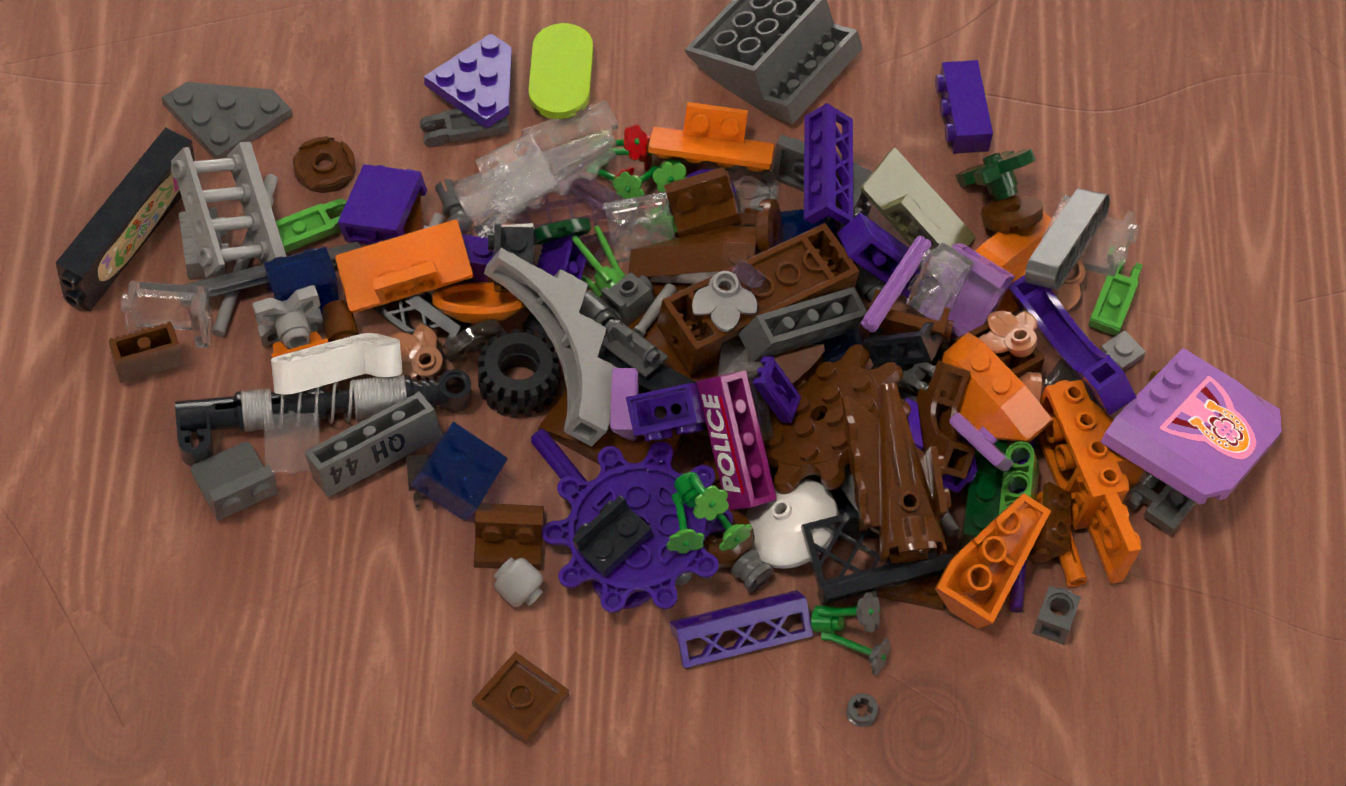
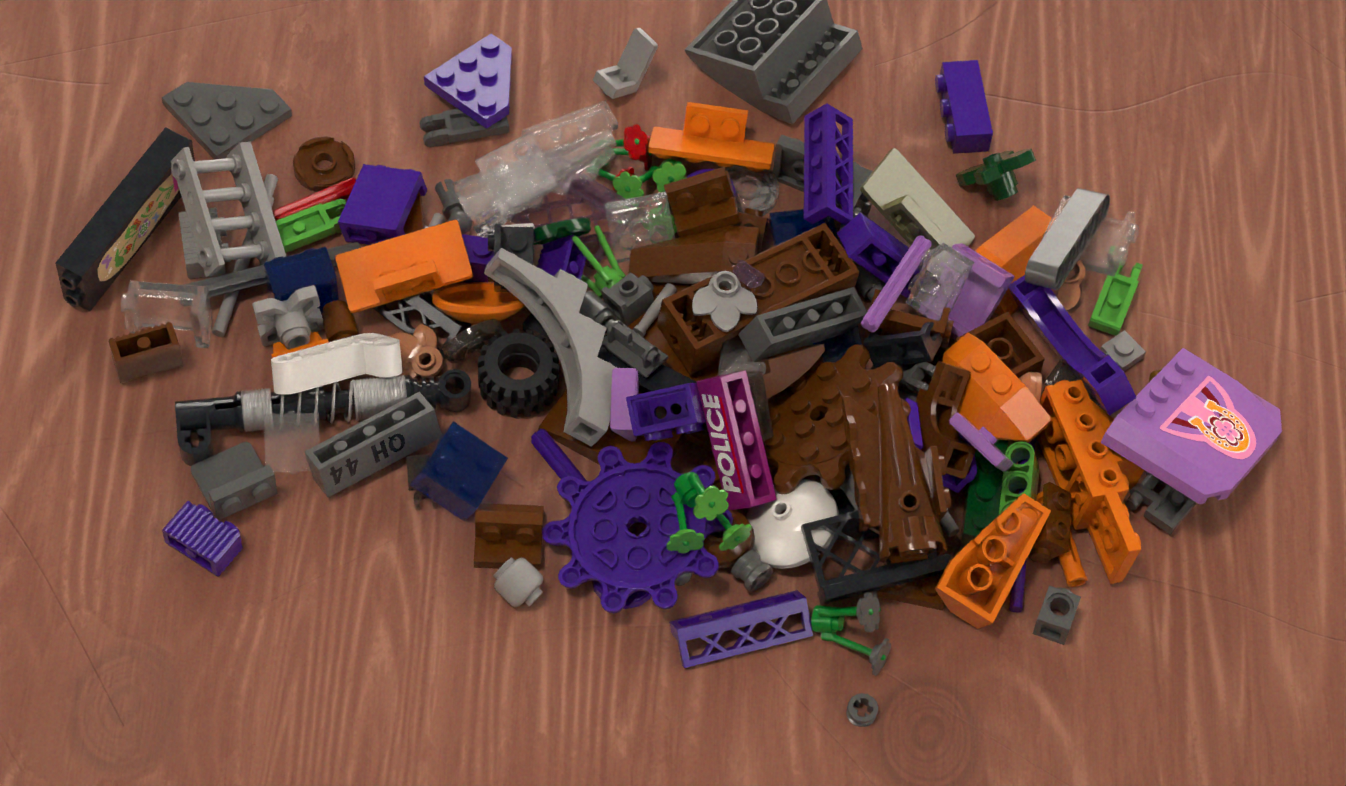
reddish brown plate [472,651,569,744] -> none
lime tile [529,23,593,119] -> none
black bracket [572,495,653,578] -> none
dark purple tile [753,356,801,423] -> none
reddish brown tile [756,199,783,251] -> none
nougat plate [978,311,1038,357] -> none
reddish brown tile [981,196,1043,232] -> none
none -> dark purple brick [162,501,243,577]
none -> red axle [272,177,356,221]
none -> light grey bracket [593,28,658,99]

